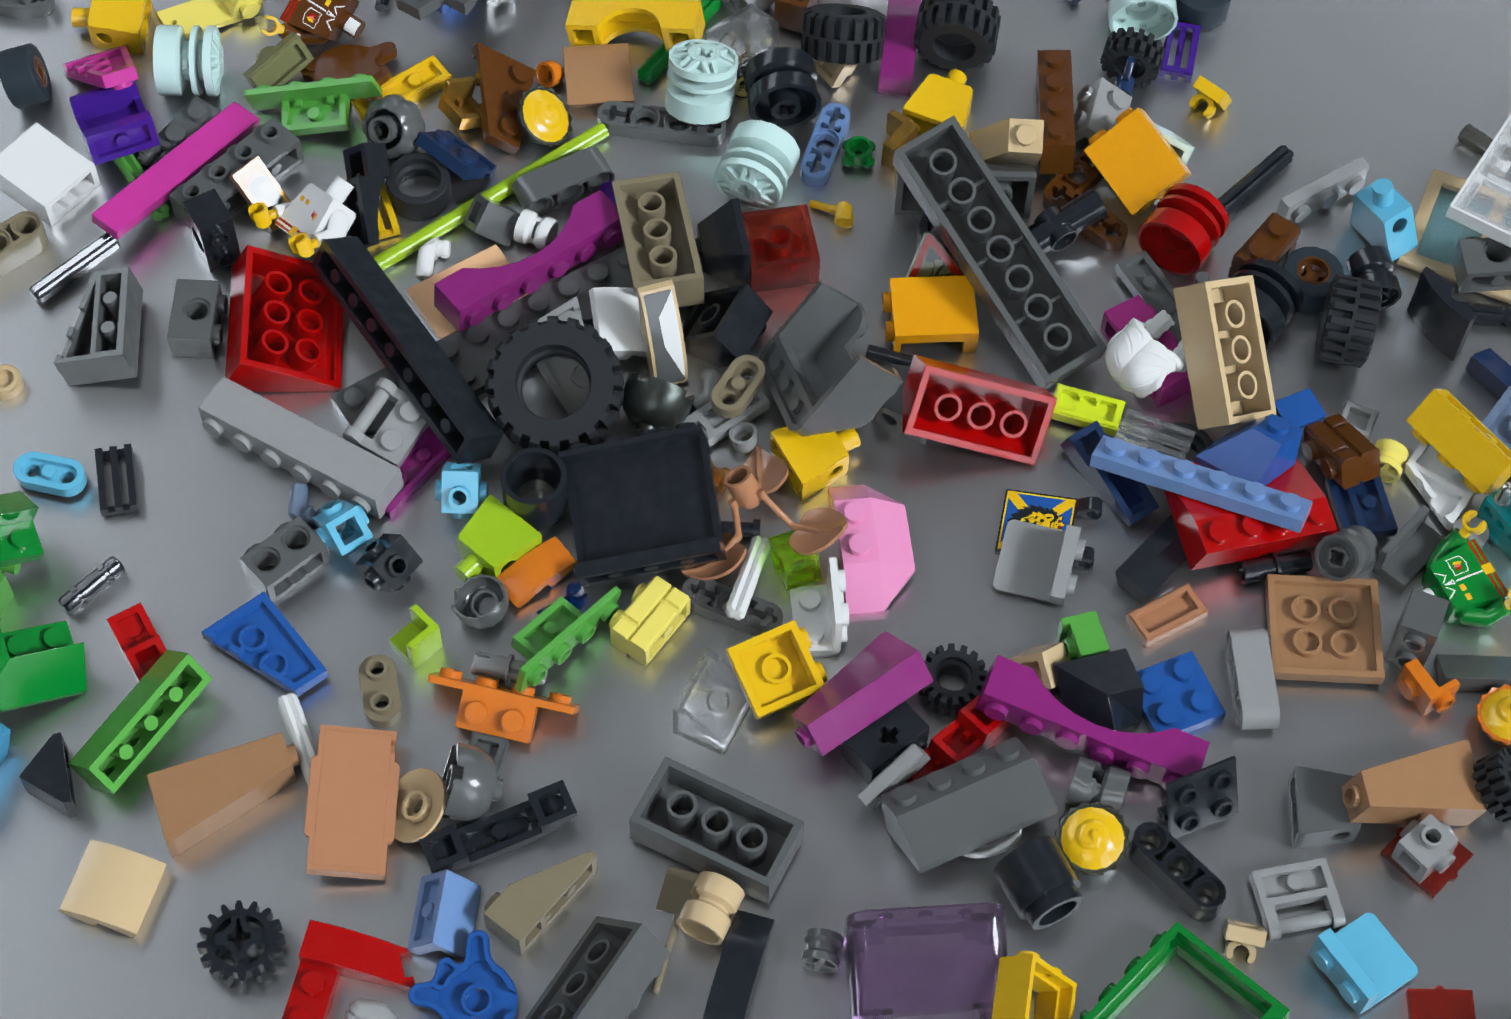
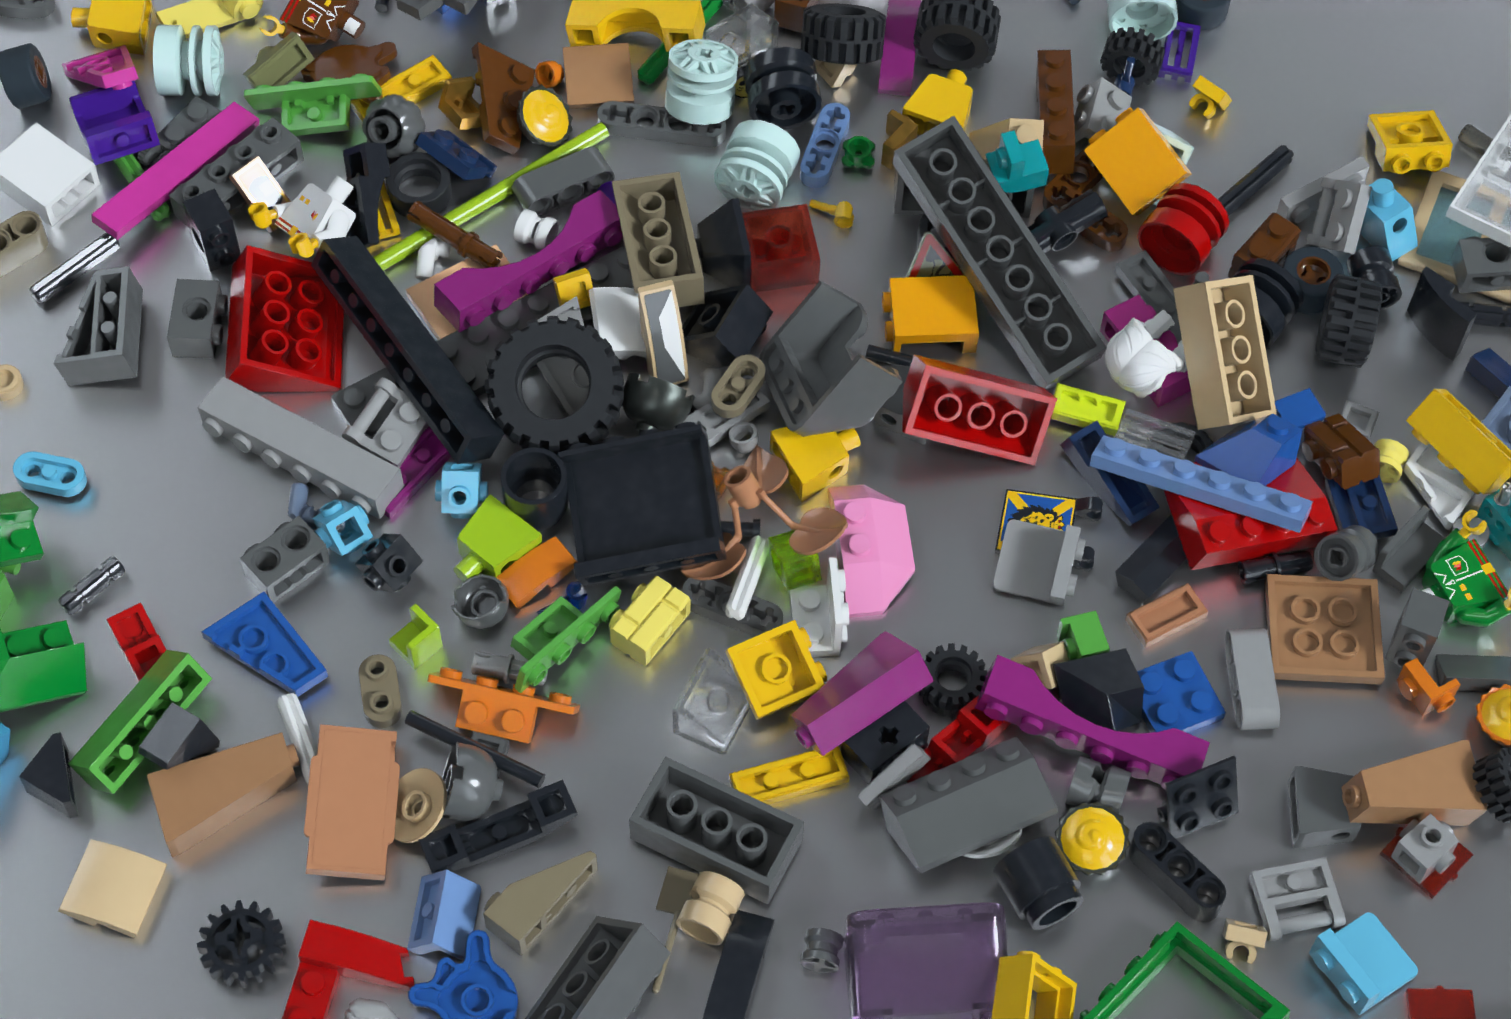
black tile [95,443,139,517] -> none
dark grey panel [462,193,520,246] -> none
none -> slope [138,702,220,770]
none -> black bar [405,710,545,788]
none -> reddish brown pin [407,201,503,268]
none -> yellow tile [553,268,593,309]
none -> yellow tile [729,746,850,805]
none -> teal brick [985,130,1049,193]
none -> light grey plate [1306,177,1372,254]
none -> yellow plate [1367,110,1453,174]

